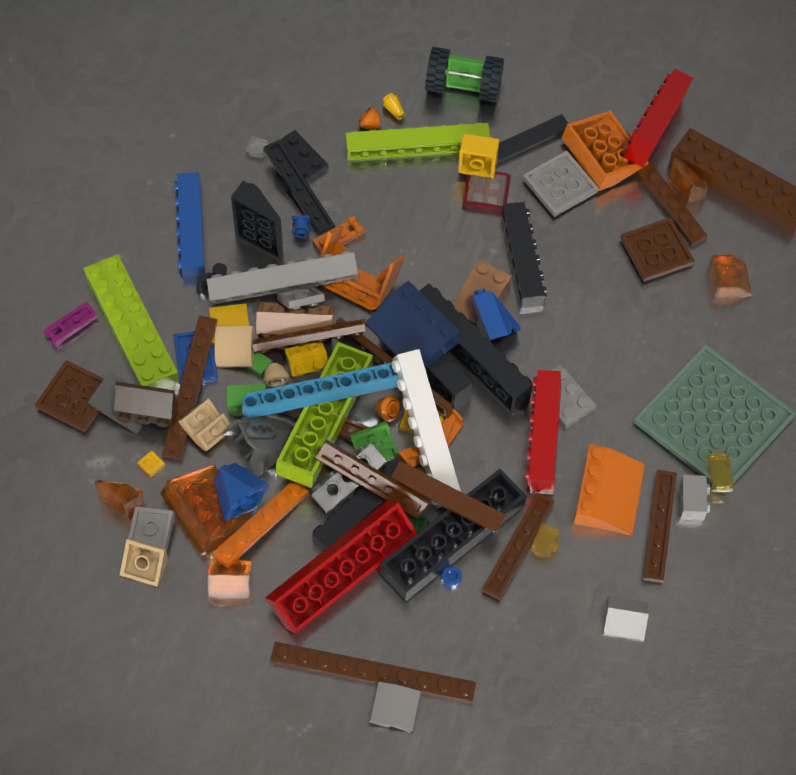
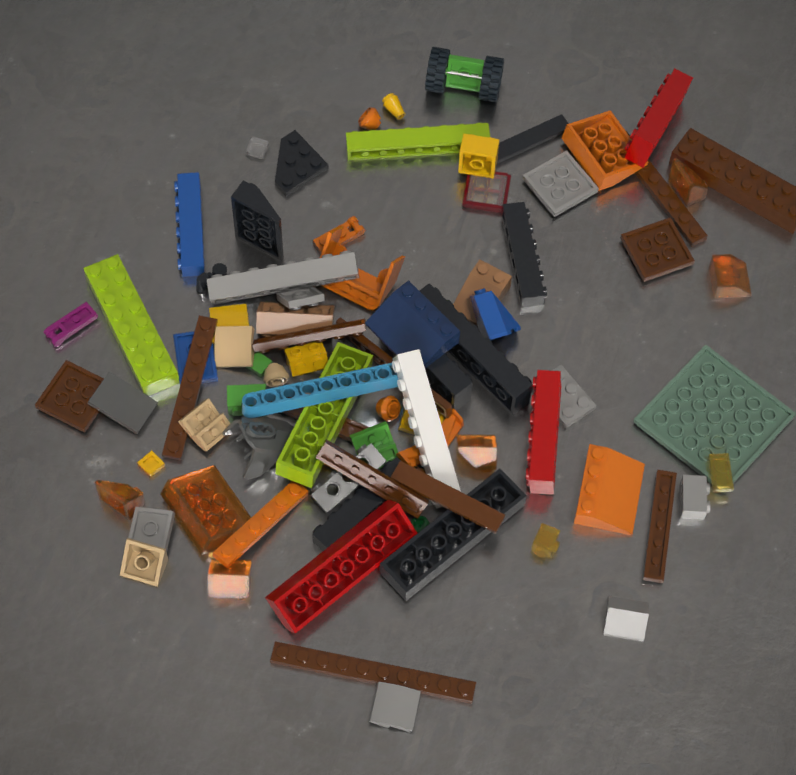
slope [114,382,179,427] -> none
blue slope [214,463,269,522] -> none
black tile [263,140,335,236] -> none
blue brick [292,215,310,238] -> none
blue tile [442,566,462,588] -> none
reddish brown plate [482,492,555,601] -> none
none -> clear orange slope [456,434,497,472]

